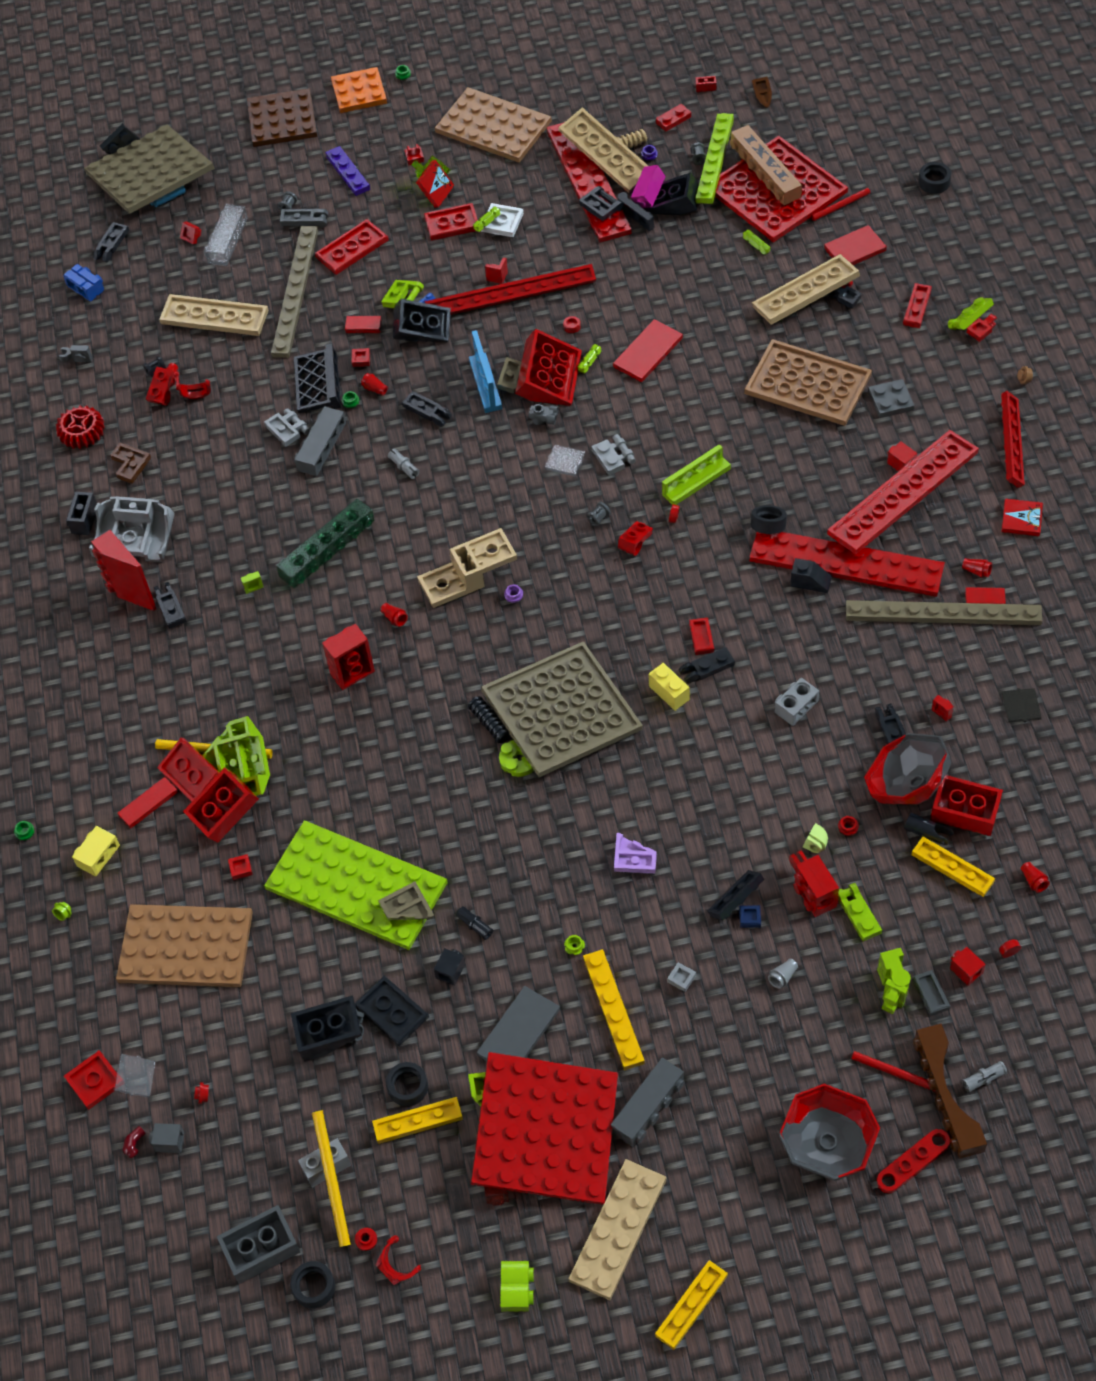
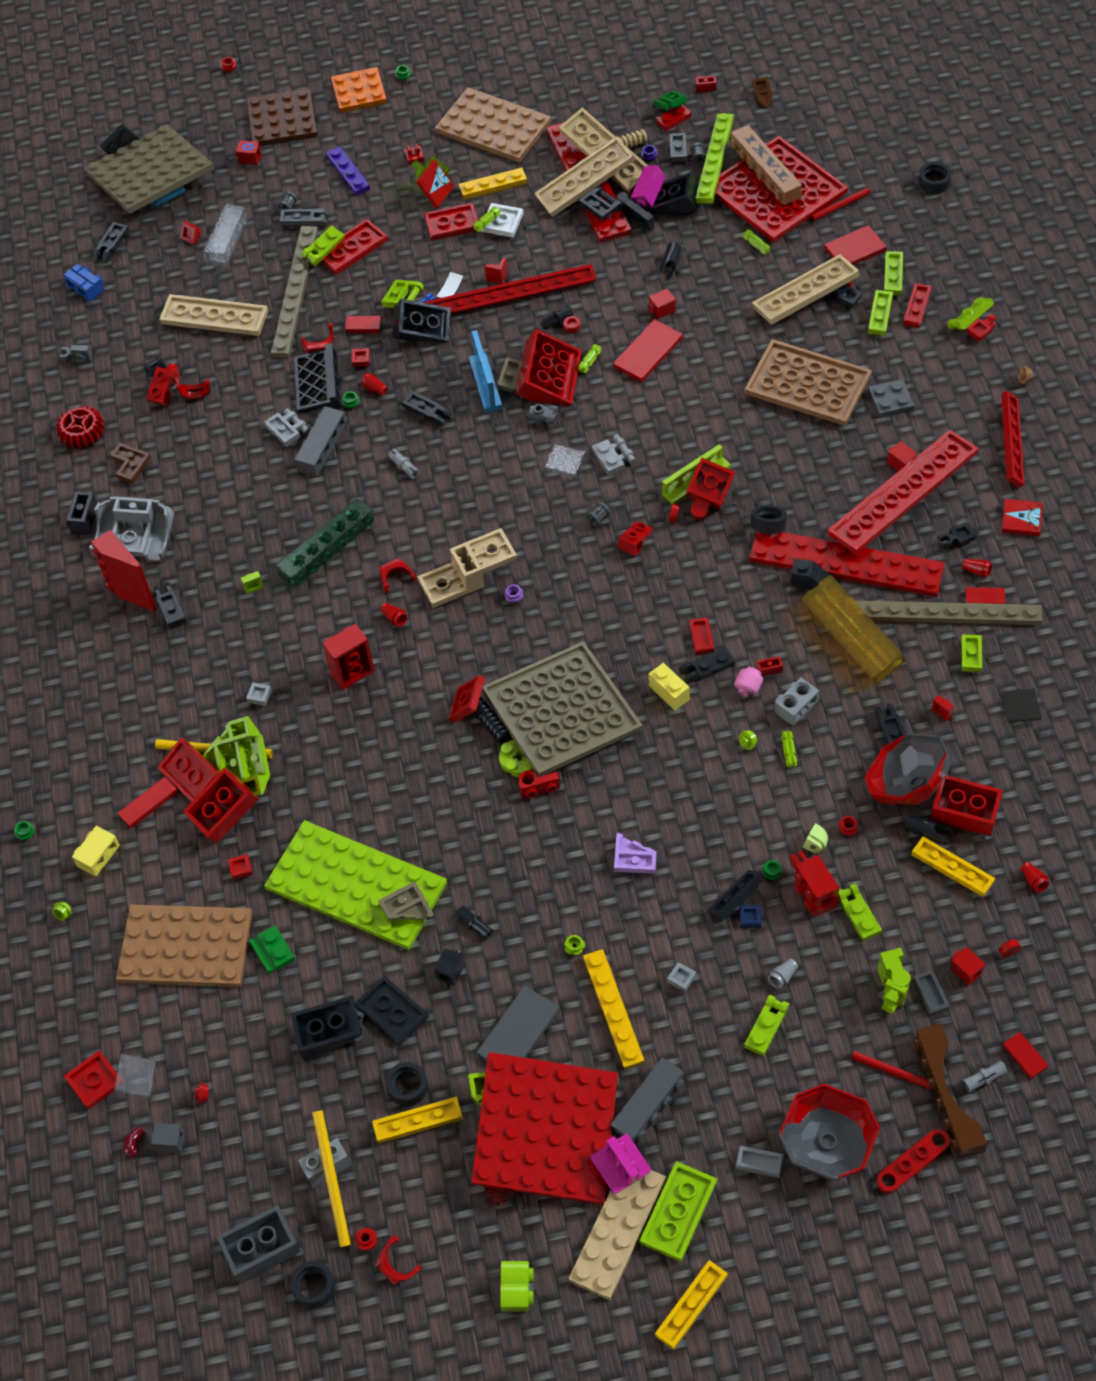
none -> red plate [221,57,237,72]
none -> red brick [235,140,262,165]
none -> light grey plate [246,682,272,706]
none -> green plate [249,925,296,975]
none -> lime plate [301,225,344,266]
none -> red helmet [301,323,334,354]
none -> red helmet [379,558,417,593]
none -> white sticker [436,272,463,298]
none -> red tile [449,675,485,723]
none -> yellow plate [459,168,527,200]
none -> red plate [519,770,560,799]
none -> tan plate [534,136,635,217]
none -> black axle [541,306,573,329]
none -> dark pink bracket [591,1134,651,1194]
none -> lime plate [639,1161,717,1262]
none -> red brick [648,289,676,319]
none -> green plate [653,90,687,111]
none -> black piece [658,242,682,280]
none -> dark grey plate [669,133,687,162]
none -> red brick [686,457,736,520]
none -> bright pink head [734,667,763,697]
none -> light grey tile [735,1146,784,1178]
none -> lime plate [739,730,757,750]
none -> lime plate [744,995,790,1056]
none -> red piece [756,656,783,677]
none -> green plate [762,860,783,881]
none -> lime axle [781,731,797,768]
none -> clear yellow brick [801,575,907,685]
none -> lime plate [868,290,893,336]
none -> lime plate [884,251,903,295]
none -> black plate [940,522,976,548]
none -> lime plate [961,634,982,672]
none -> red tile [1002,1032,1049,1080]

